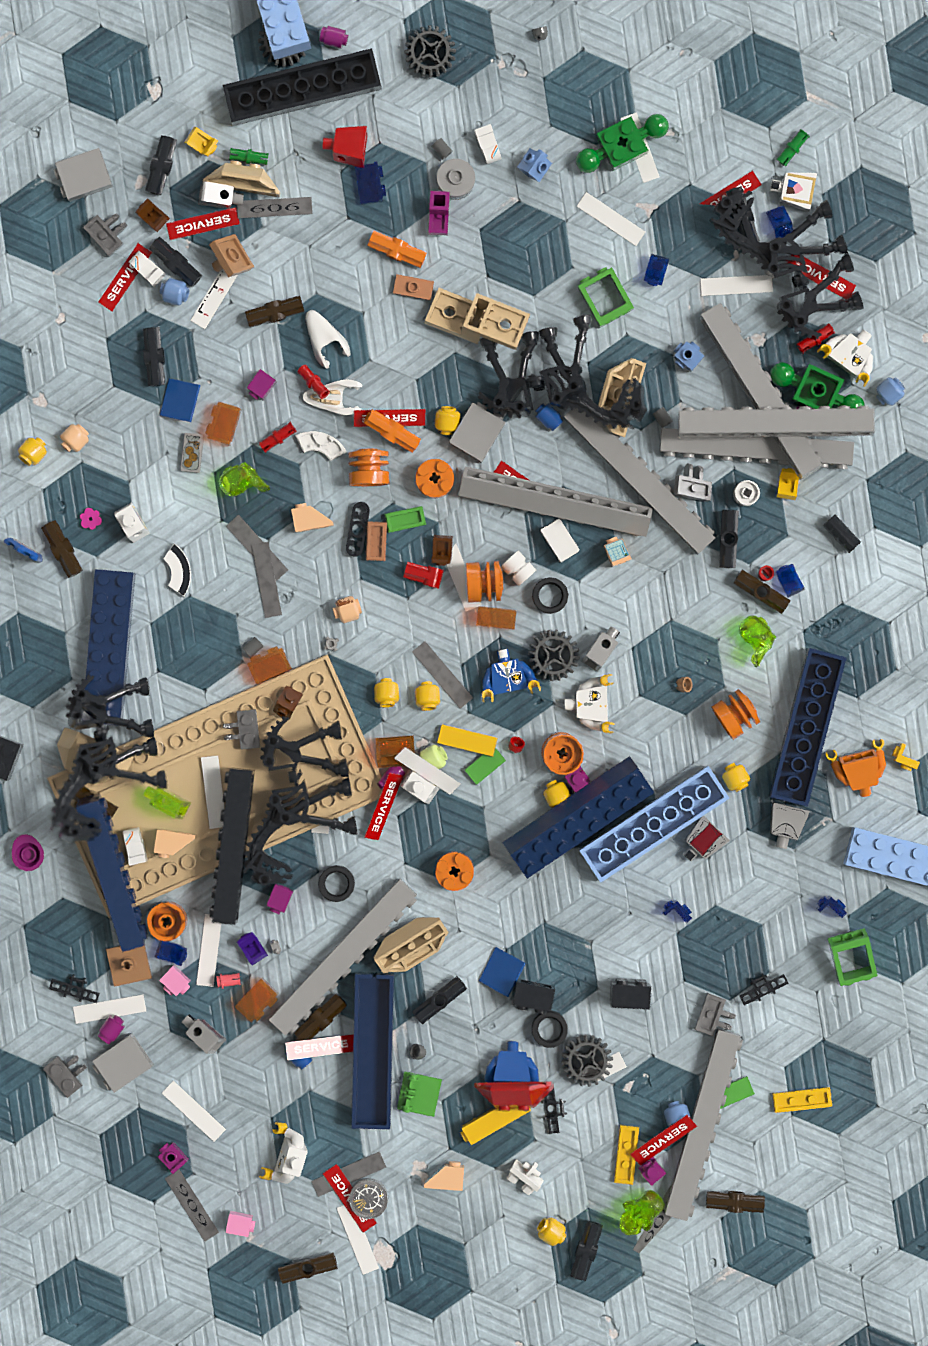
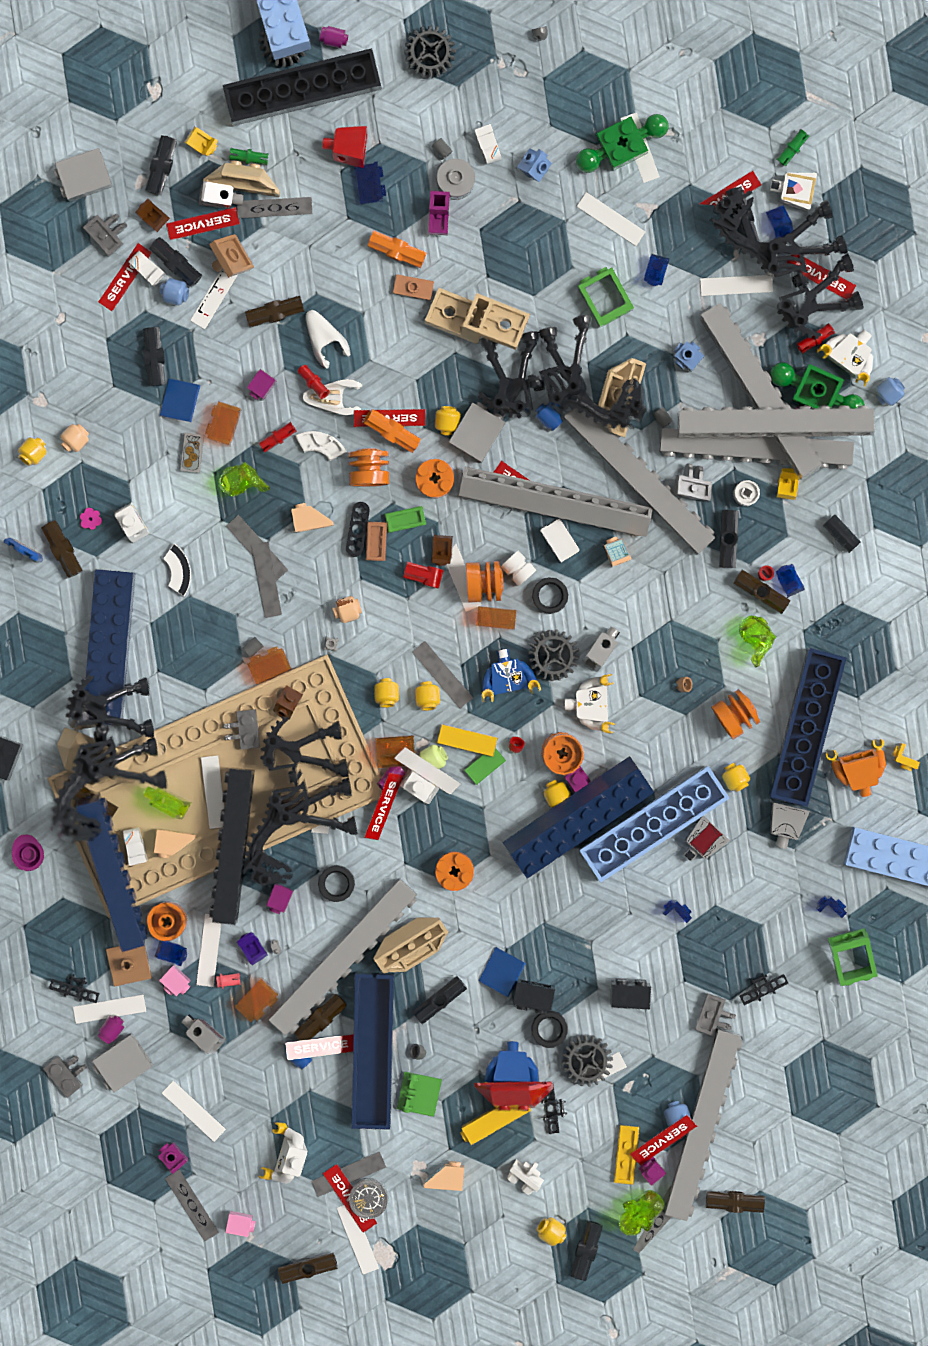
bright green tile [720,1076,755,1109] -> none
yellow tile [772,1087,832,1113] -> none

